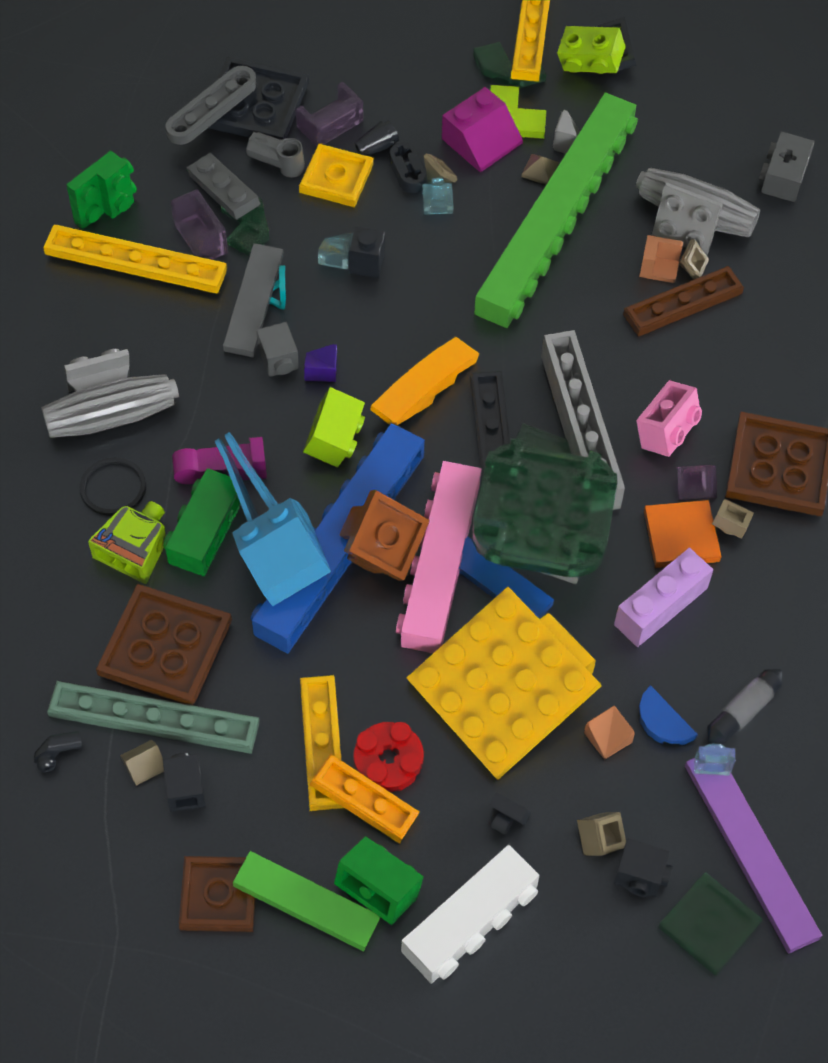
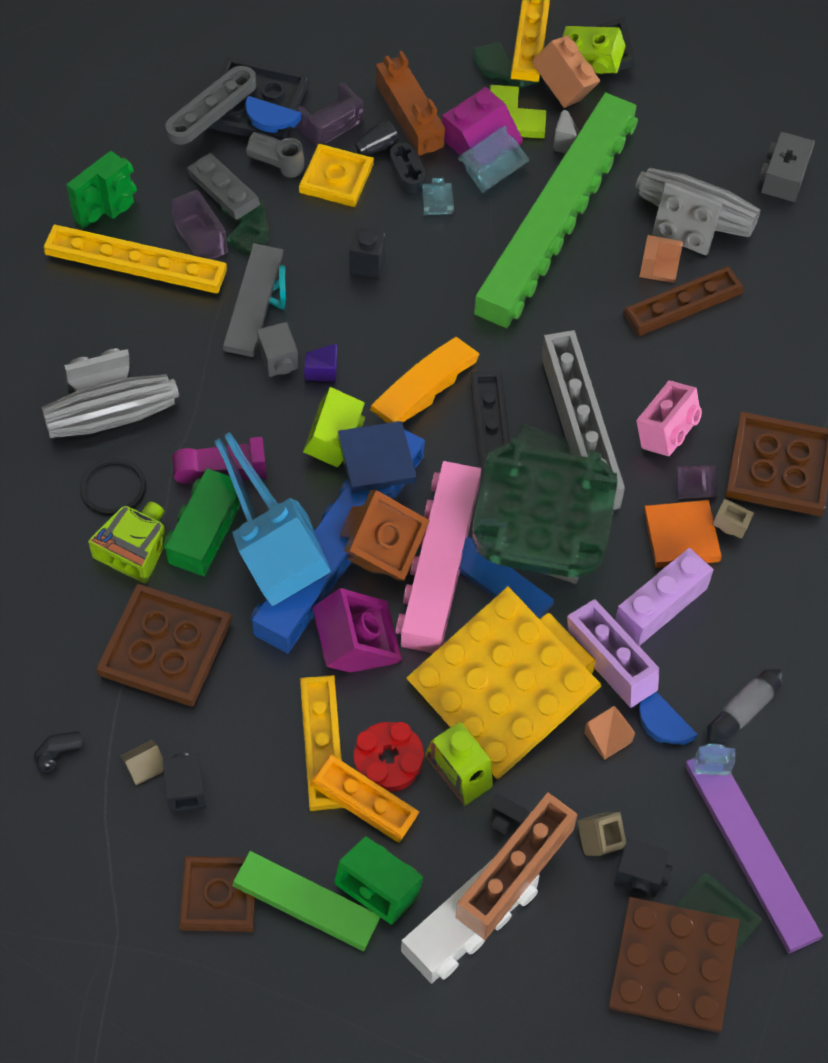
sand green tile [47,681,260,754] -> none
clear light blue slope [318,233,354,269] -> none
dark tan slope [424,153,458,183] -> none
dark tan slope [521,154,559,185] -> none
dark tan slope [679,239,709,280] -> none
none -> blue tile [245,96,301,133]
none -> magenta slope [313,588,402,673]
none -> dark blue tile [337,421,416,493]
none -> dark orange brick [376,51,445,156]
none -> lime torso [425,722,493,807]
none -> nougat brick [455,792,578,940]
none -> clear light blue plate [458,126,529,193]
none -> nougat brick [532,35,600,108]
none -> lavender brick [567,599,659,708]
none -> reddish brown plate [609,897,740,1033]

